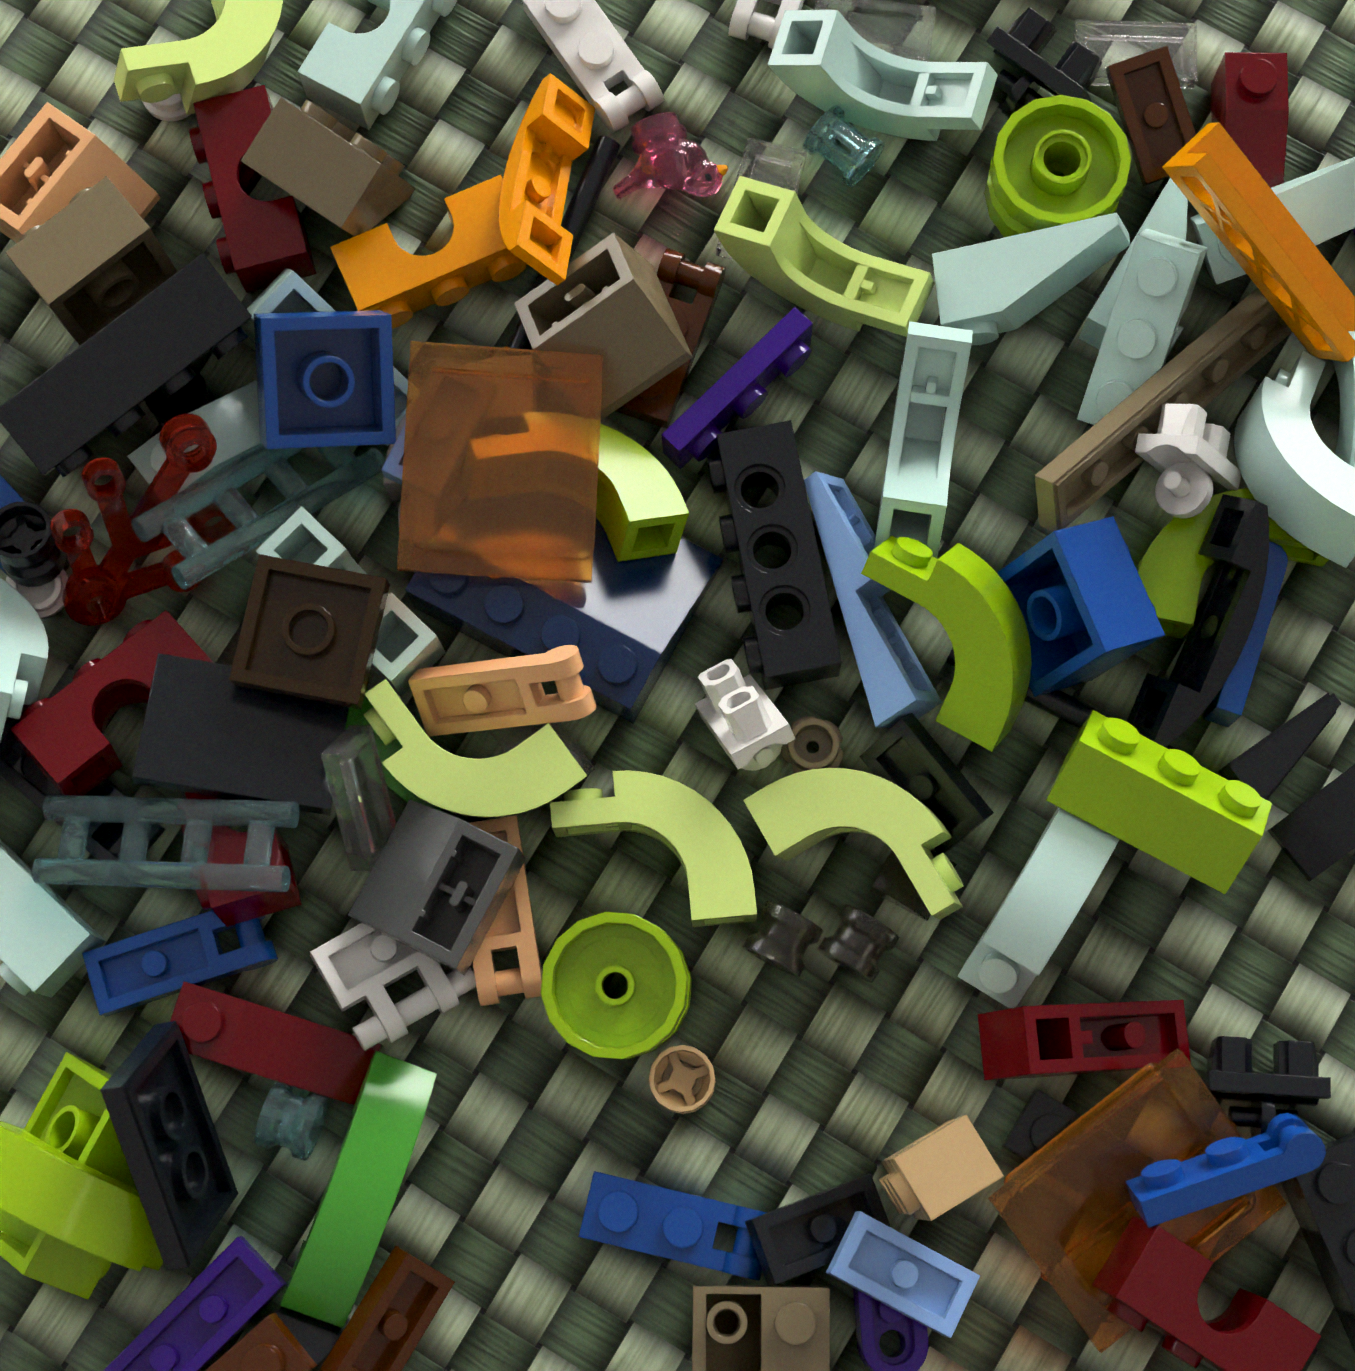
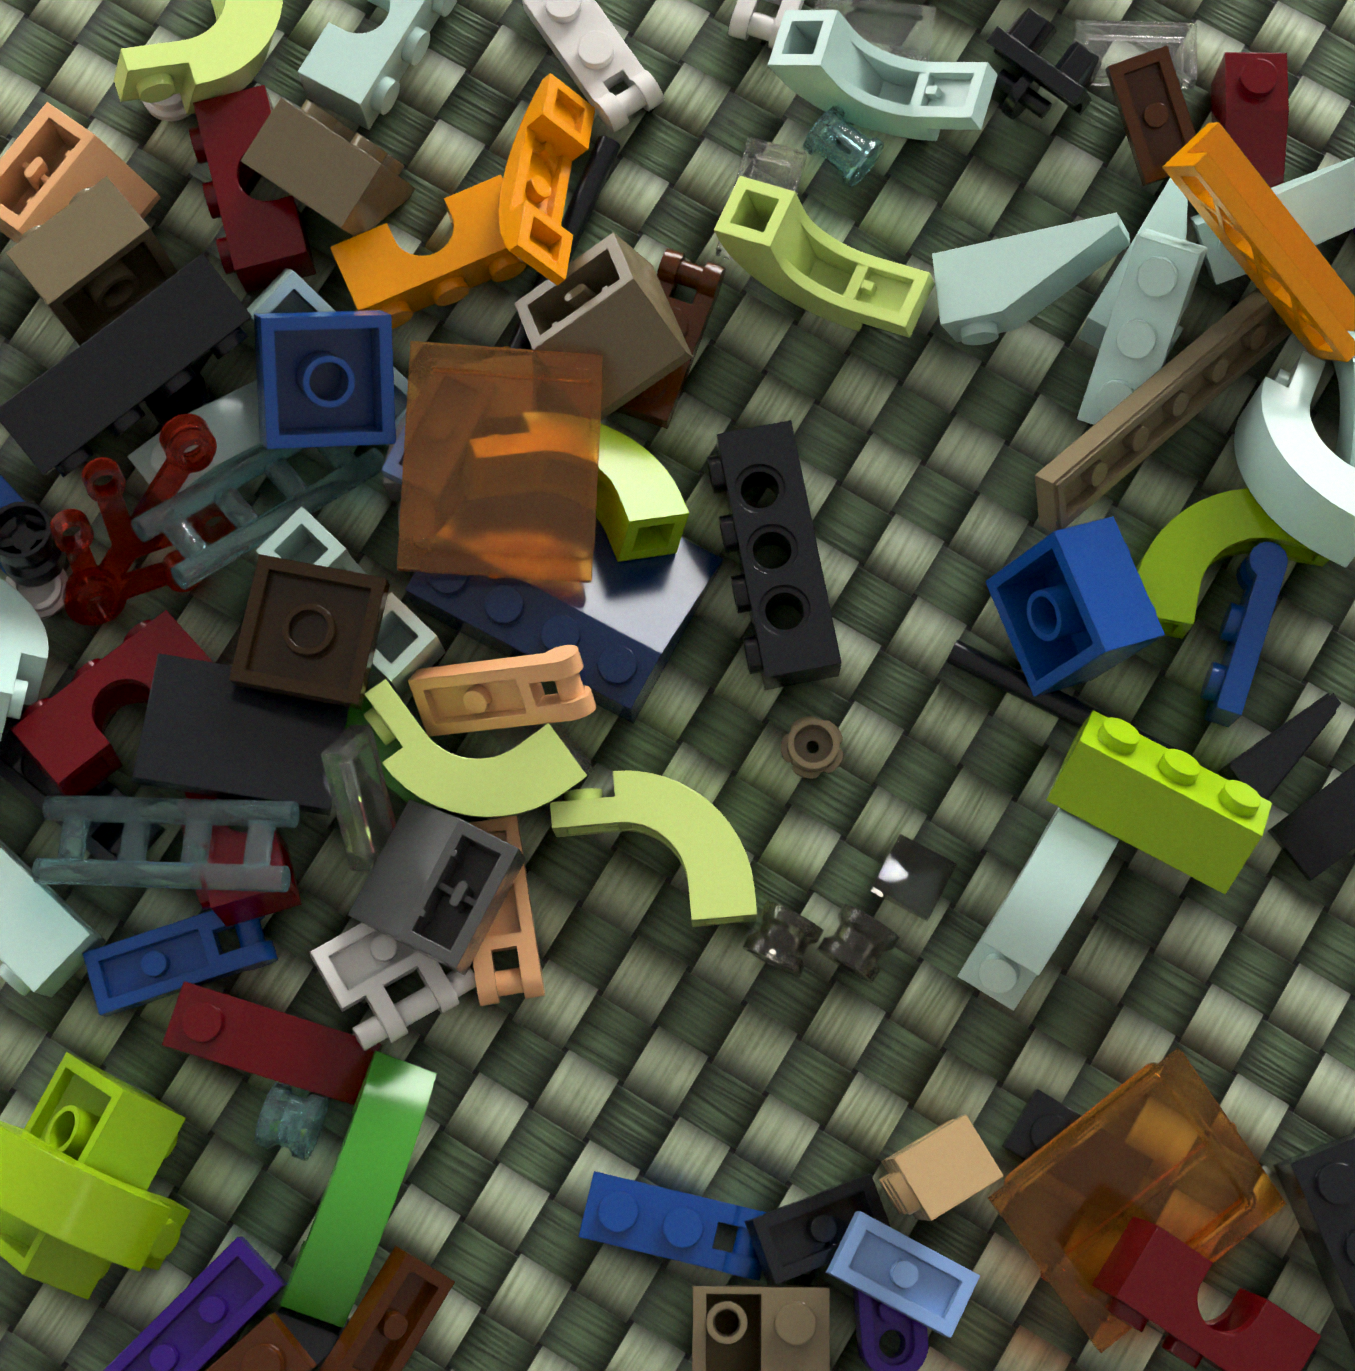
black tile [100,1021,238,1270] -> none
lime wheel [541,912,692,1059] -> none
clear pink animal [613,112,728,199] -> none
tan wheel [649,1045,716,1114] -> none
dark purple plate [661,307,813,470] -> none
white hips [695,659,795,771] -> none
yellowish green arch [743,768,964,920] -> none
light blue slope [804,471,942,728] -> none
black plate [859,713,994,854] -> none
lime arch [861,535,1032,752] -> none
light aqua arch [874,321,973,558] -> none
dark red slope [978,1000,1191,1081] -> none
lime wheel [984,95,1131,237] -> none
blue plate [1125,1113,1326,1228] -> none
black slope [1126,494,1269,747] -> none
white hips [1135,403,1241,519] -> none
black hips [1197,1036,1331,1137] -> none

